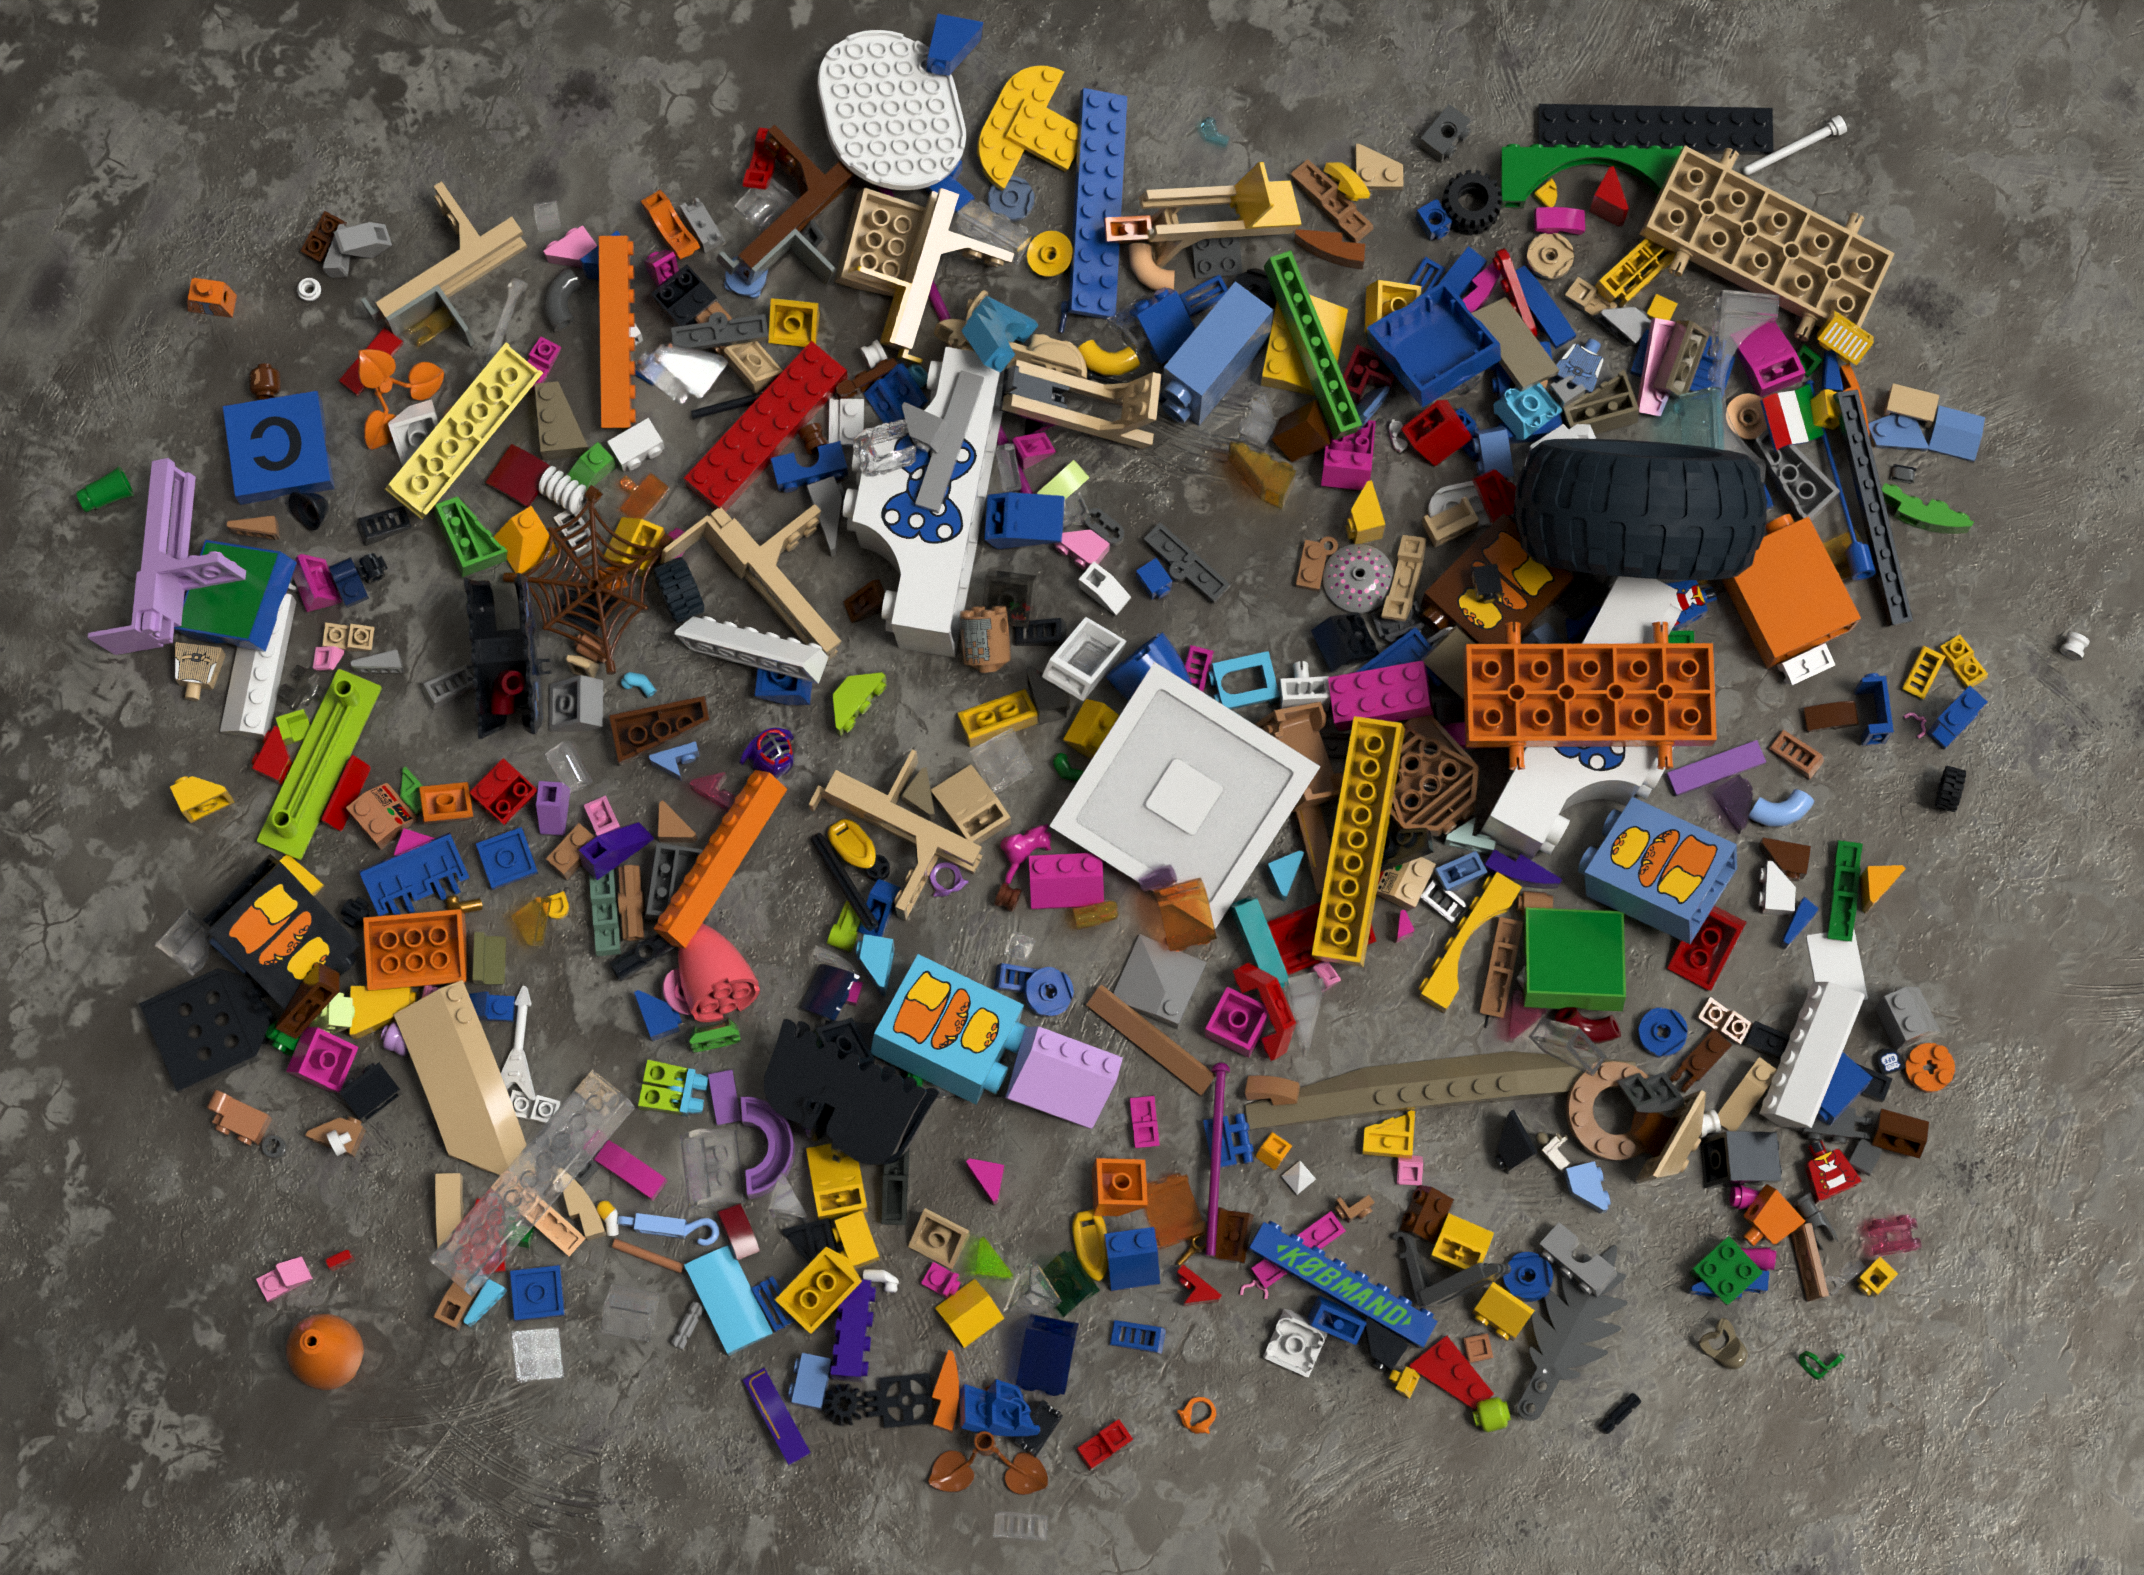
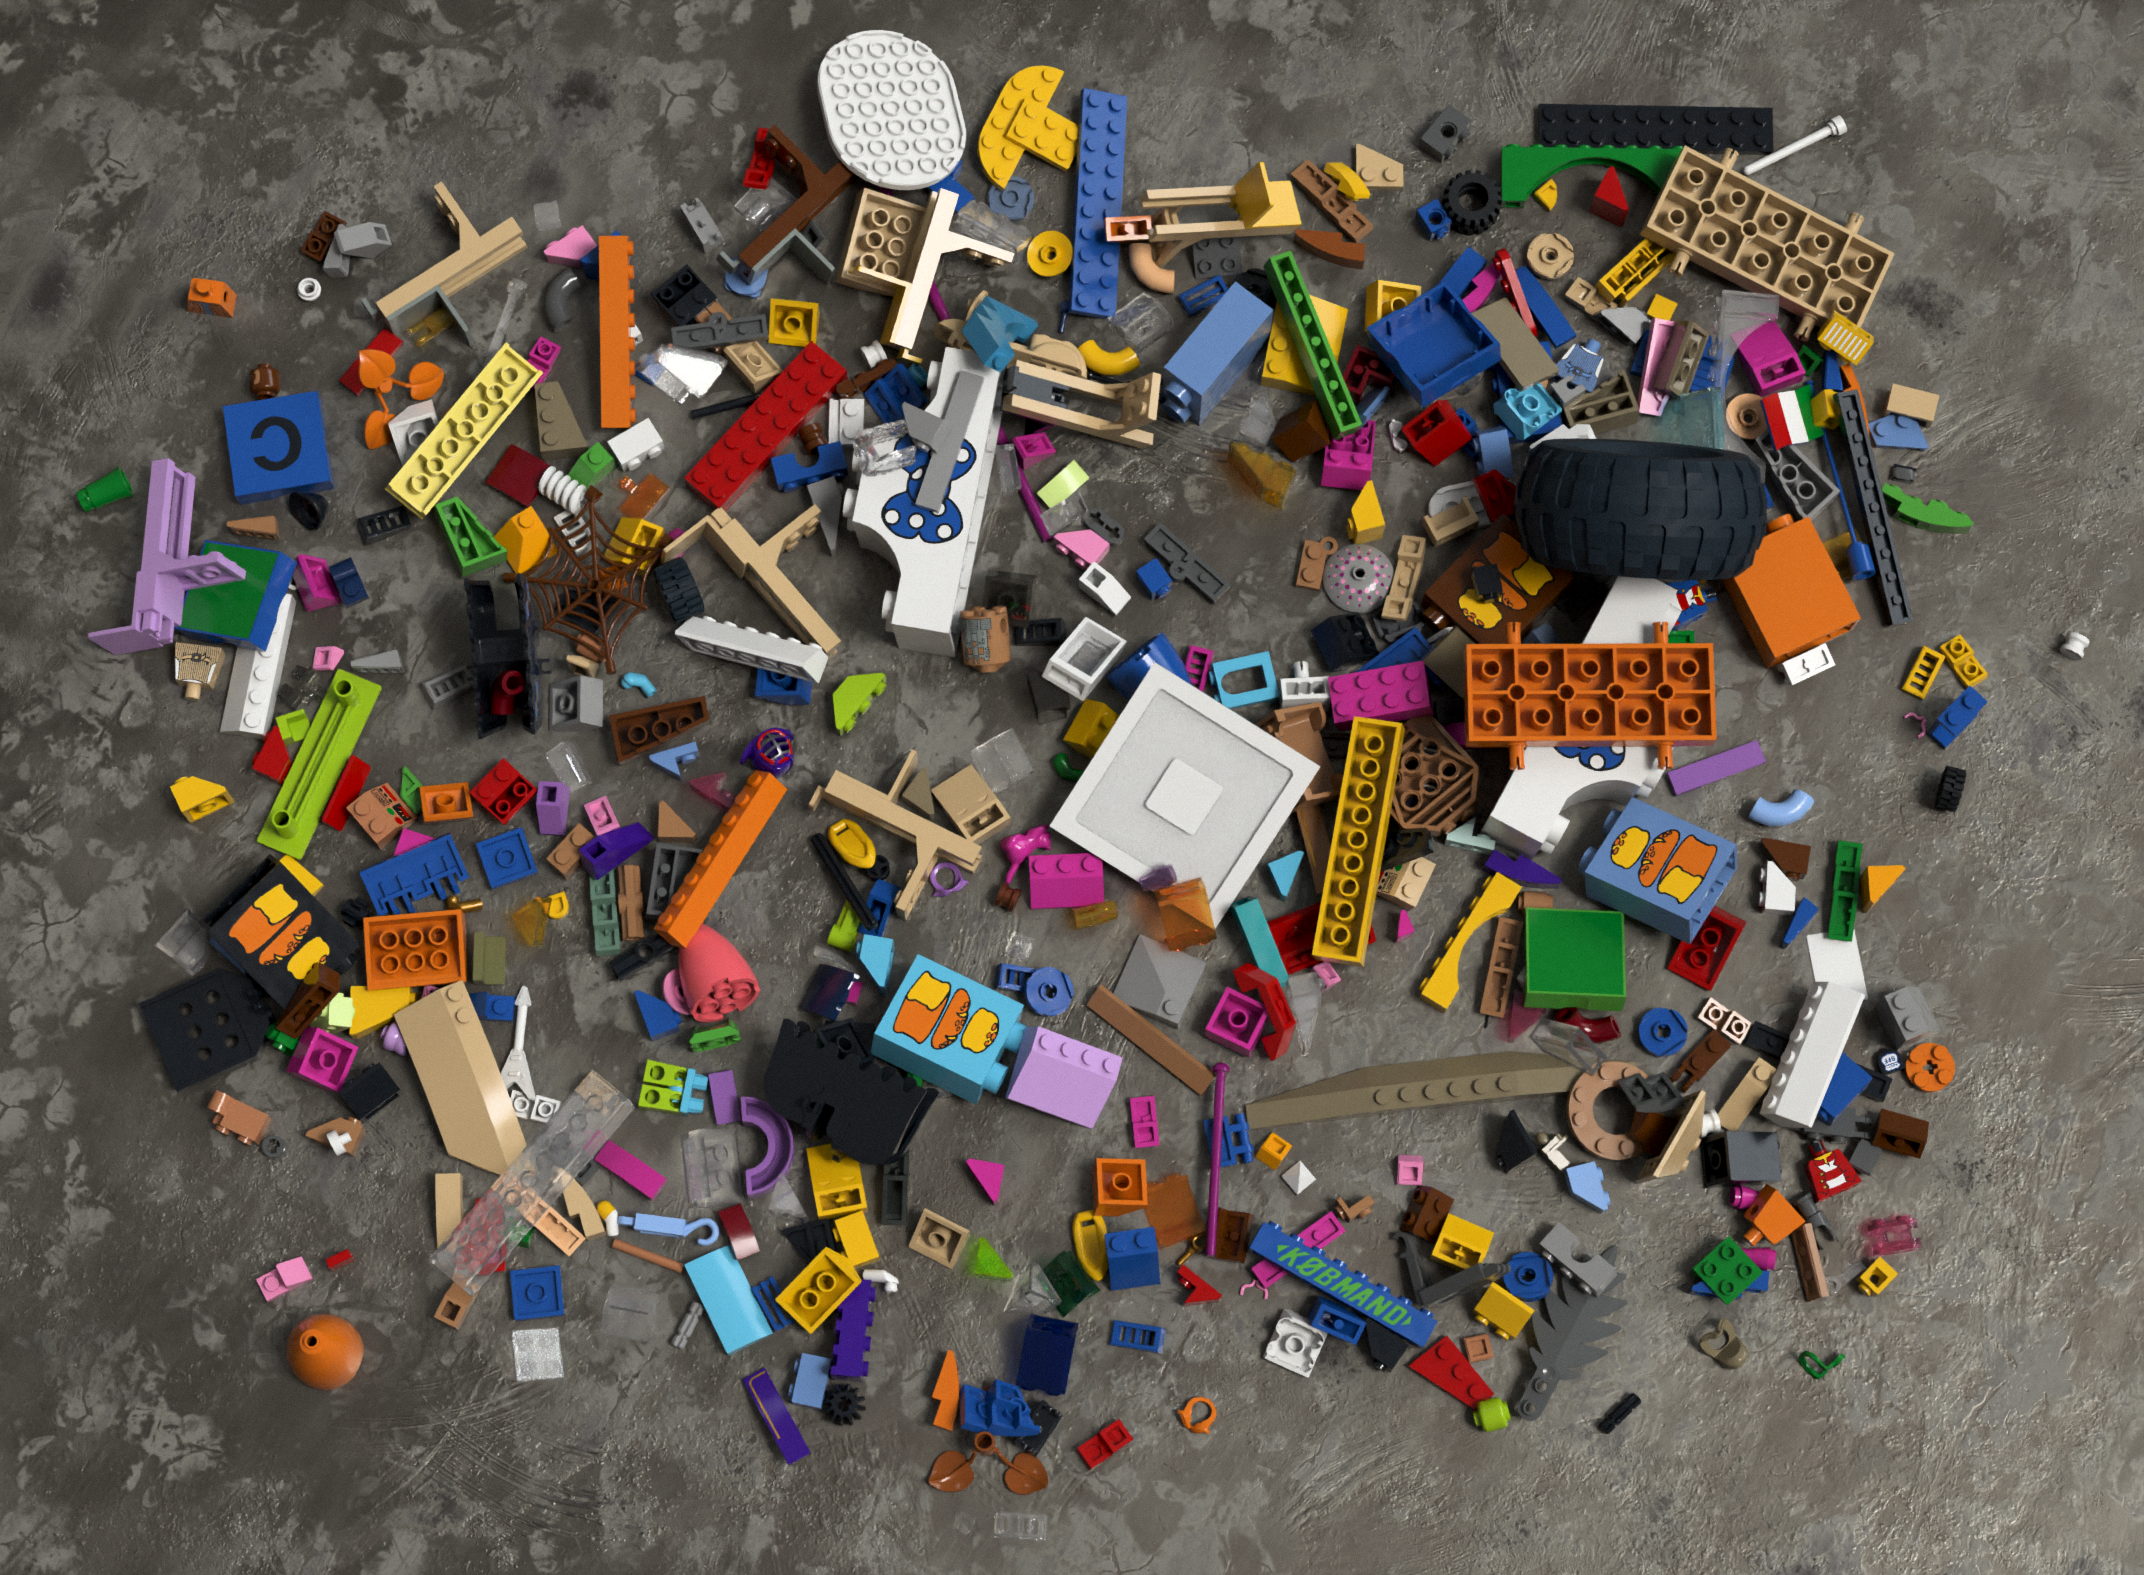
tan slope [322,622,374,651] -> none
black gear [356,553,388,583] -> none
medium azure slope [463,1279,507,1327] -> none
orange arch [640,189,700,260] -> none
dark pink slope [644,249,679,287] -> none
reddish brown slope [843,579,885,623] -> none
black piece [864,1373,934,1429] -> none
dark pink bracket [921,1262,961,1299] -> none
blue slope [926,14,983,76] -> none
yellow slope [935,1279,1004,1348] -> none
yellow slope [957,689,1038,748] -> none
blue slope [985,492,1065,549] -> none
blue panel [1129,287,1195,364] -> none
clear light blue arm [1201,117,1230,148] -> none
medium nougat slope [1245,1076,1300,1105] -> none
yellow wing [1362,1110,1415,1159] -> none
yellow tile [1389,1367,1420,1399] -> none
blue tile [1408,257,1446,292] -> none
dark grey slope [1419,878,1471,927] -> none
medium blue slope [1434,851,1487,891] -> none
dark pink slope [1534,207,1585,235] -> none
blue slope [1566,606,1601,644] -> none
clear purple slope [1712,774,1753,834] -> none
nougat slope [1769,730,1824,779] -> none
reddish brown slope [1804,701,1859,733] -> none
blue panel [1854,673,1894,746] -> none
medium blue slope [1928,405,1985,462] -> none

